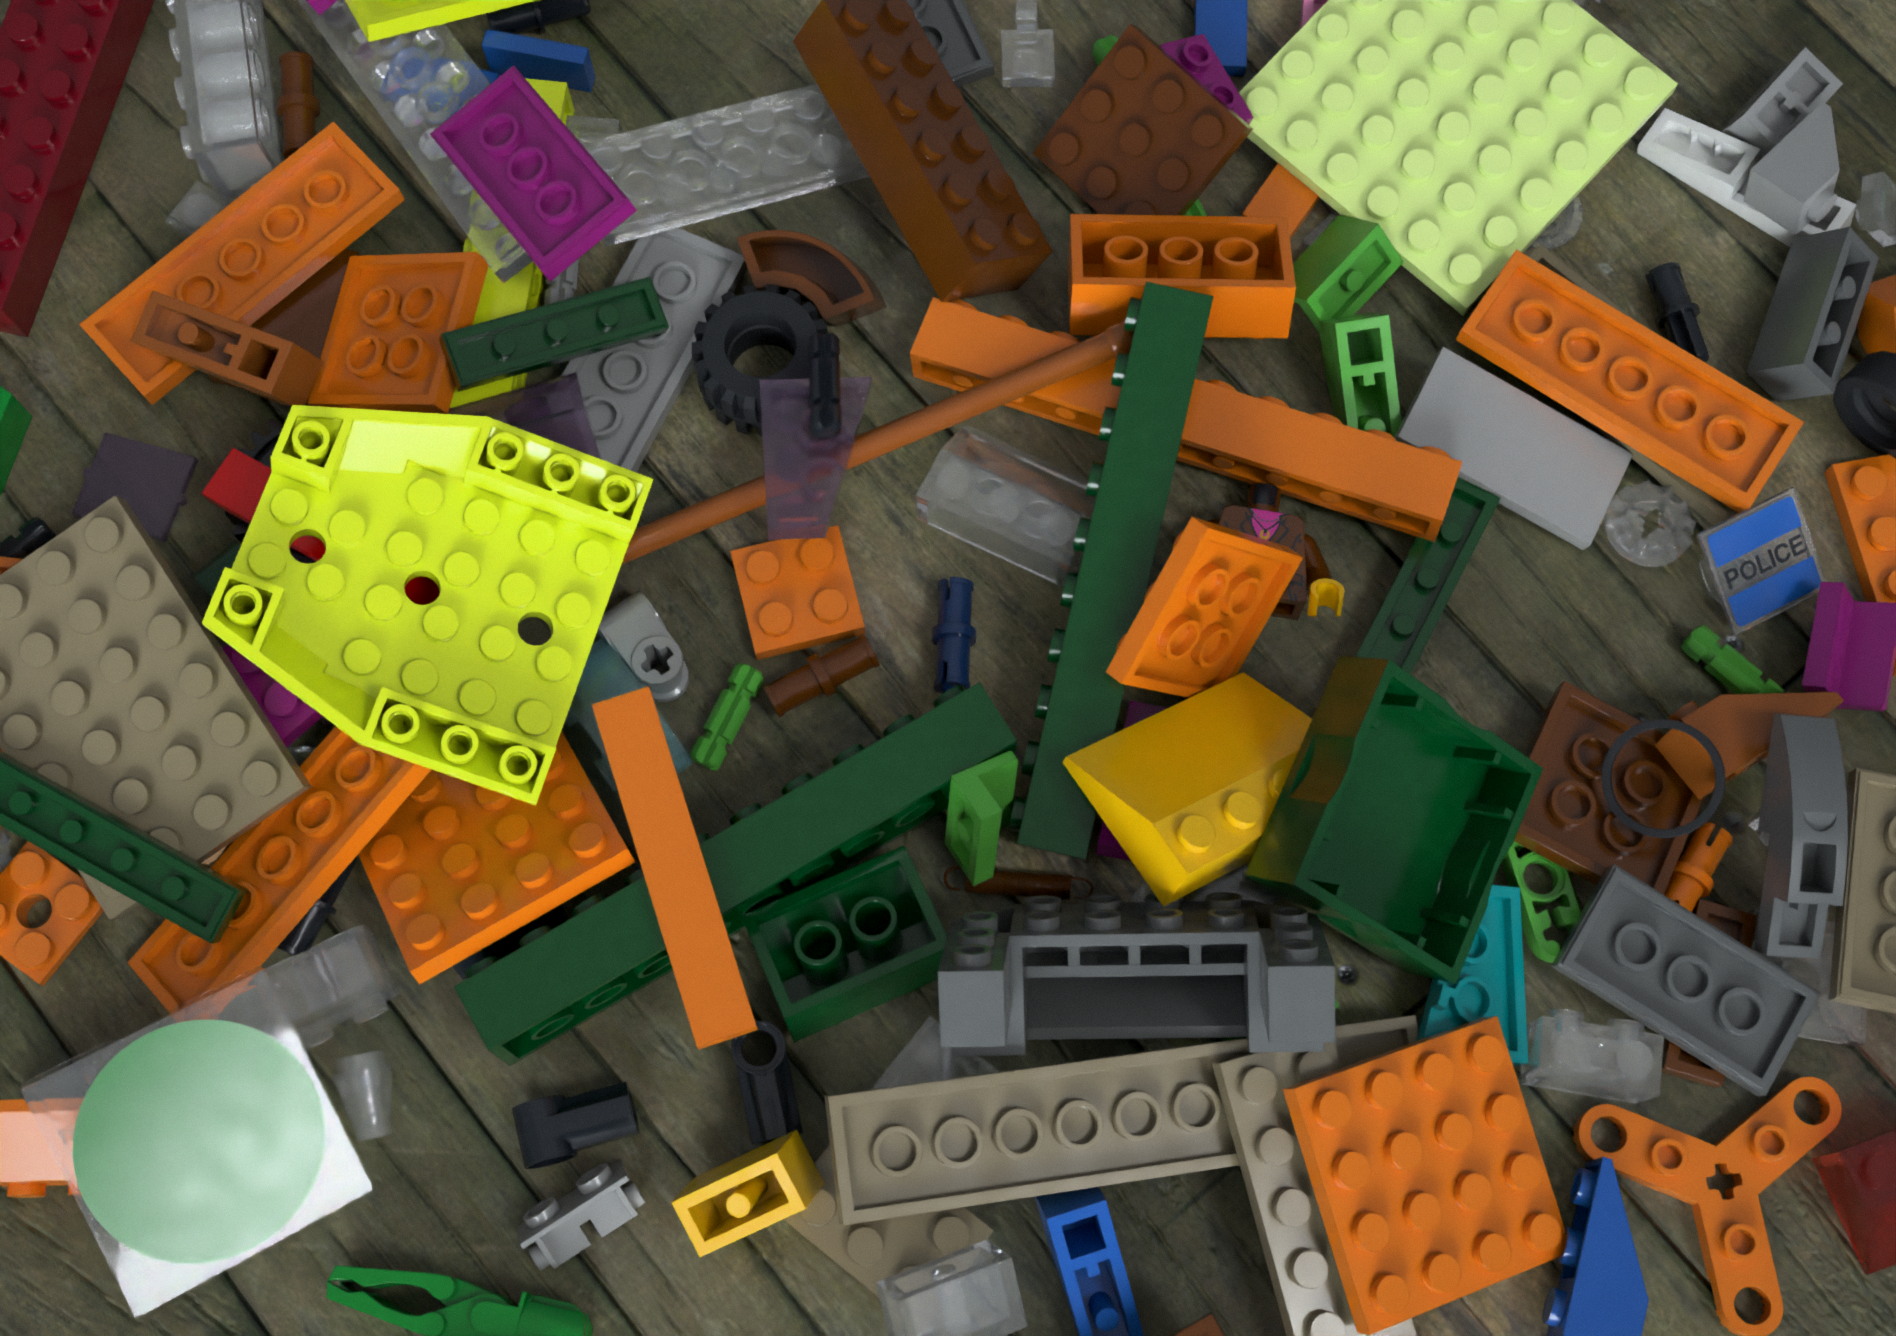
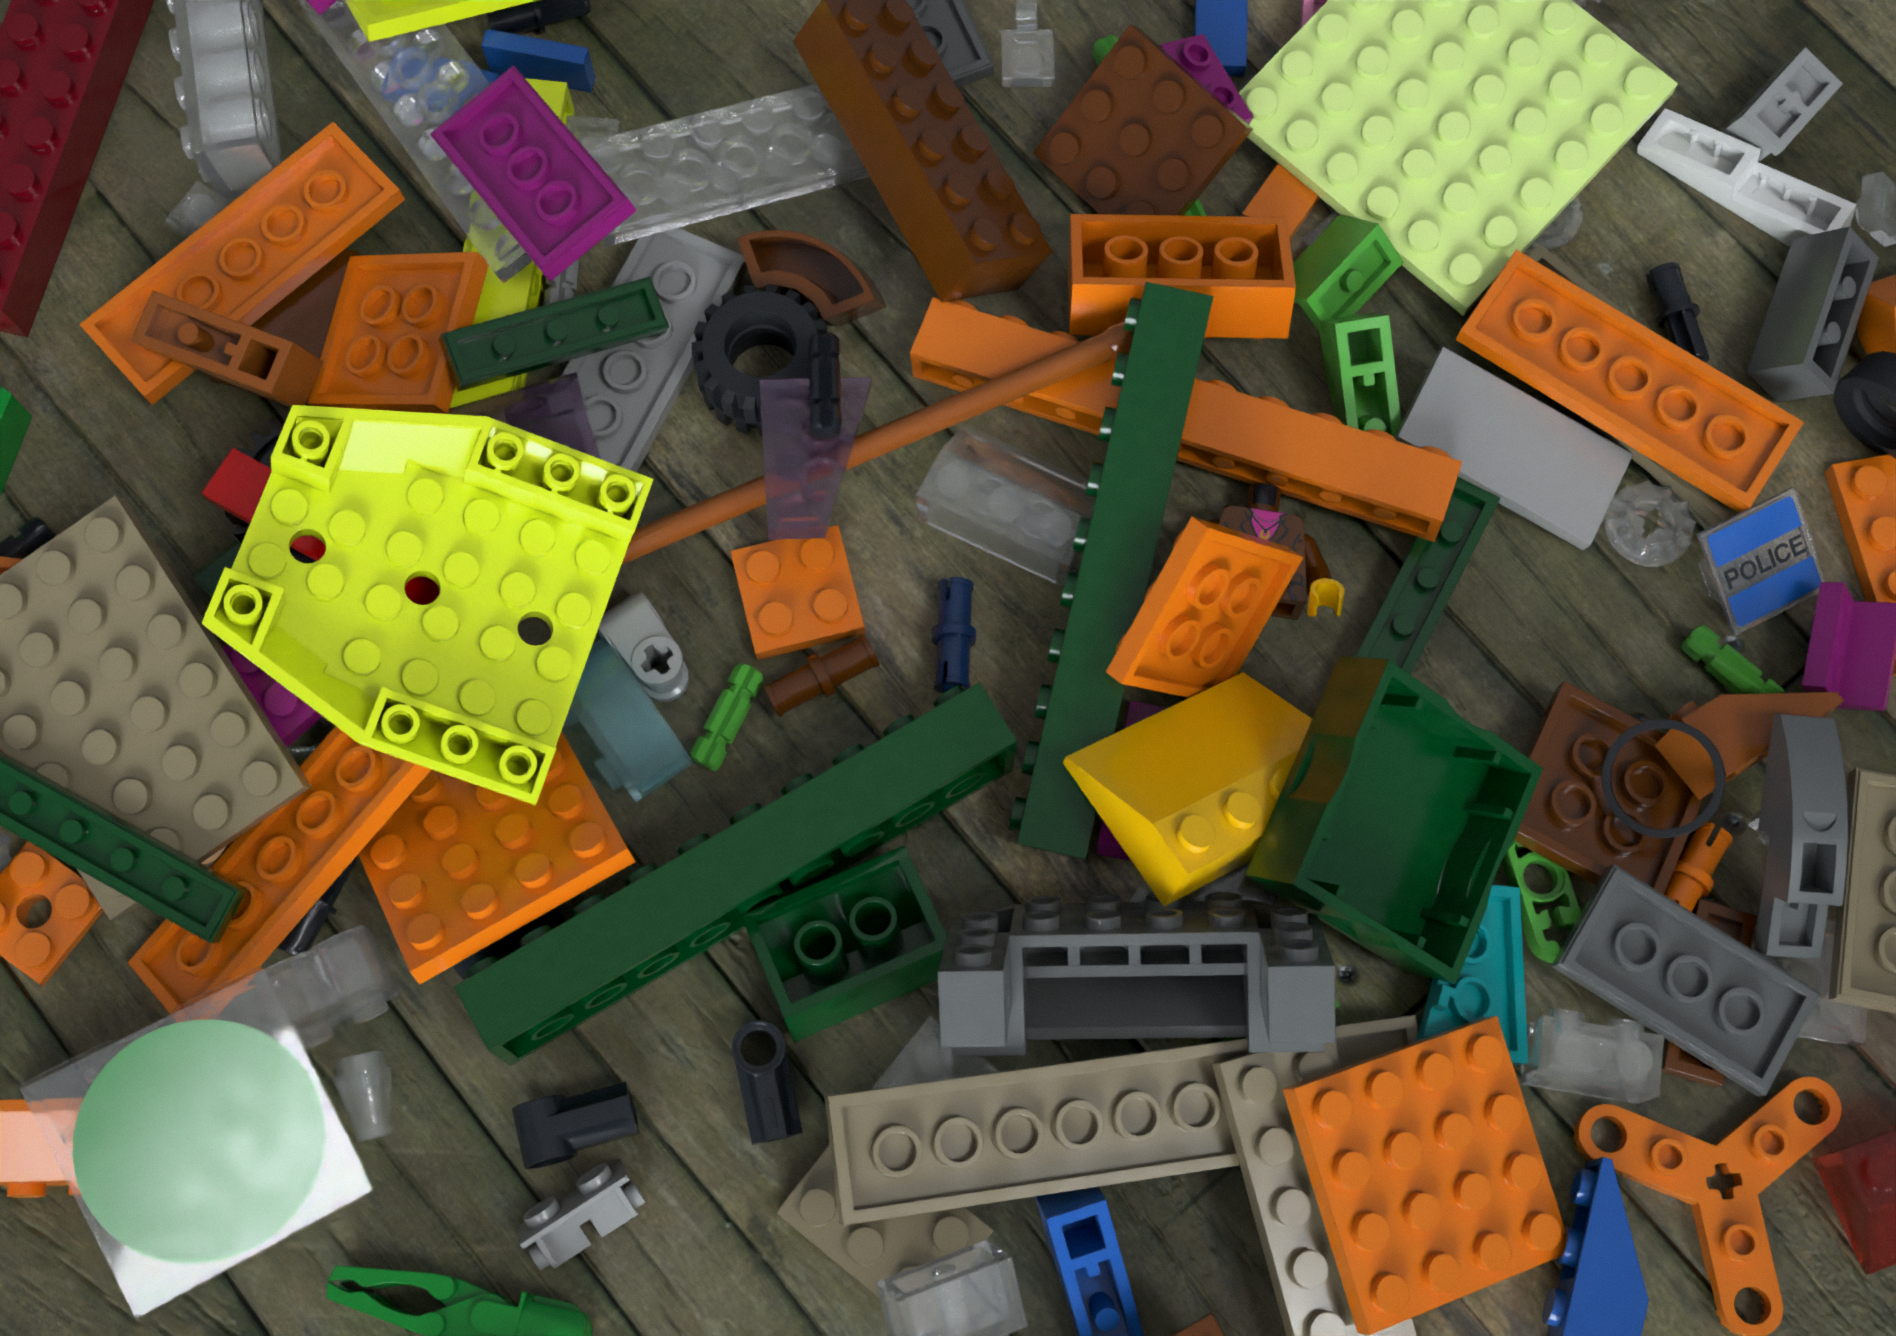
clear purple piece [71,433,198,542] -> none
reddish brown pin [276,51,320,159] -> none
orange tile [591,686,758,1050] -> none
yellow brick [671,1130,825,1257] -> none
reddish brown piece [943,866,1094,900] -> none
bright green panel [944,751,1018,886] -> none
light grey slope [1744,102,1840,235] -> none

